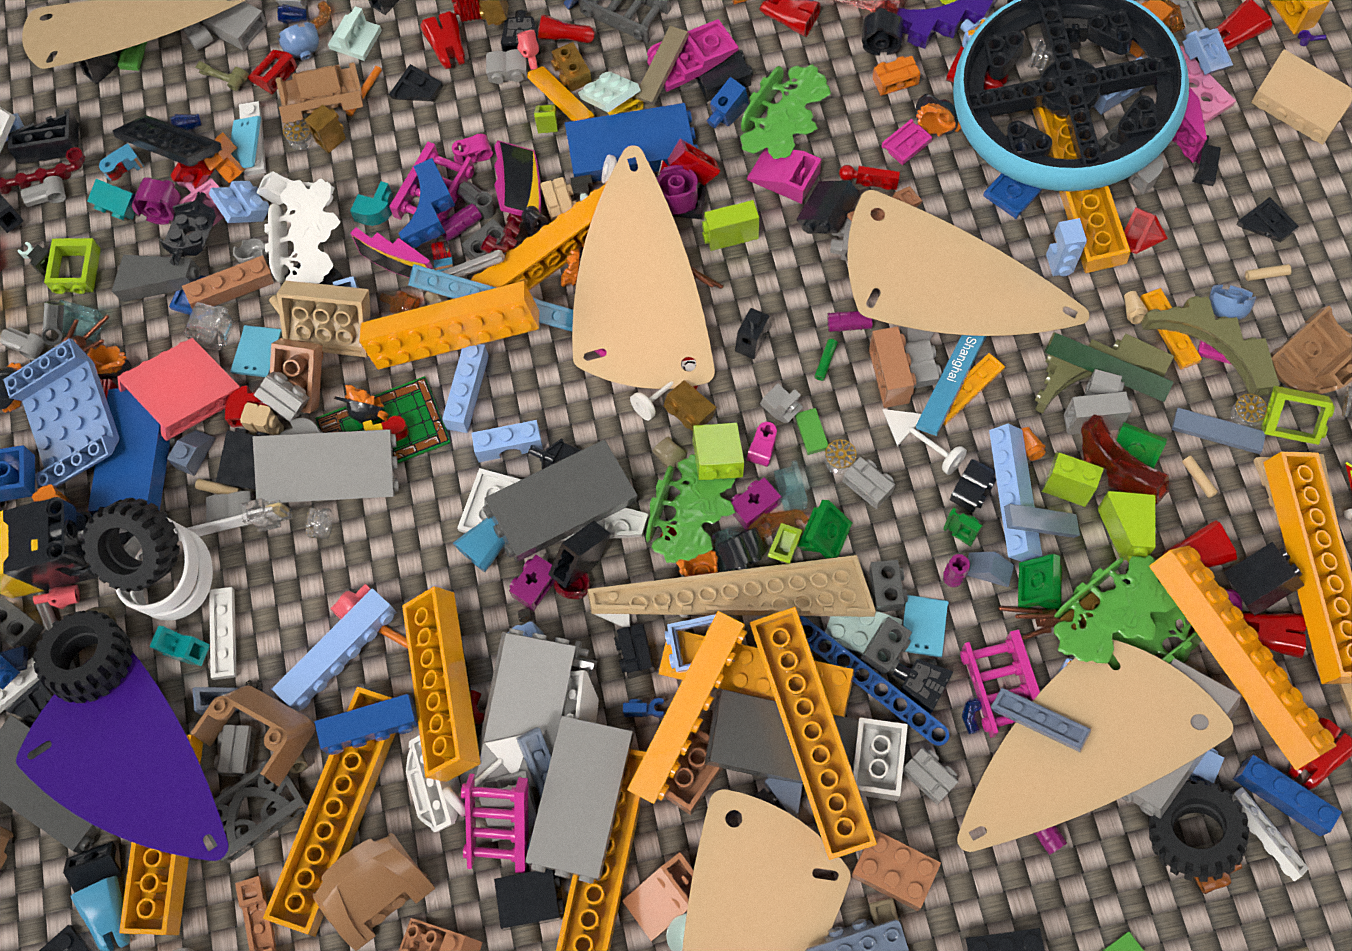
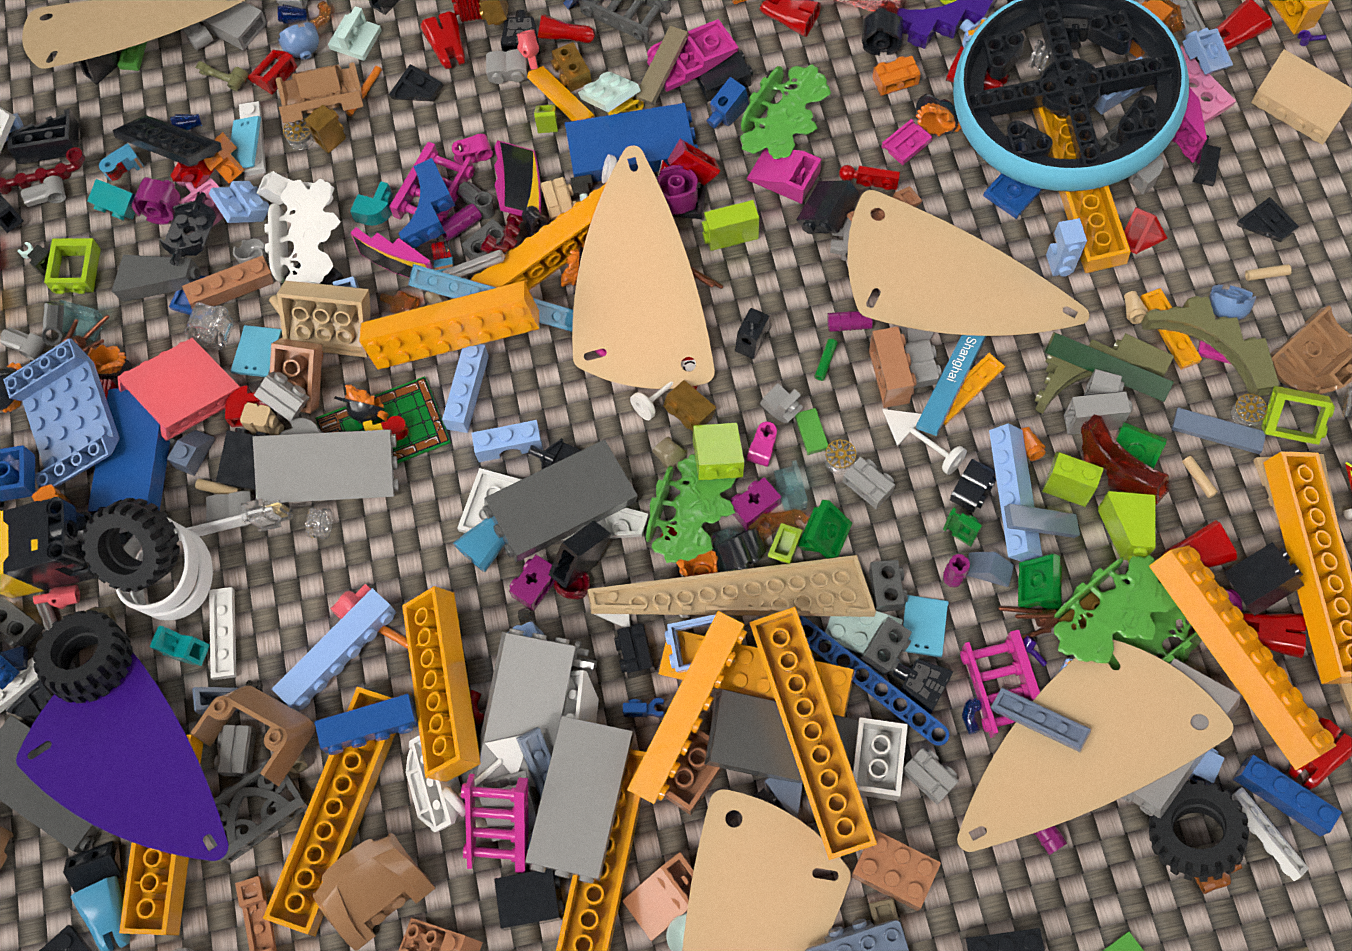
none -> dark purple hand [1023,635,1047,667]

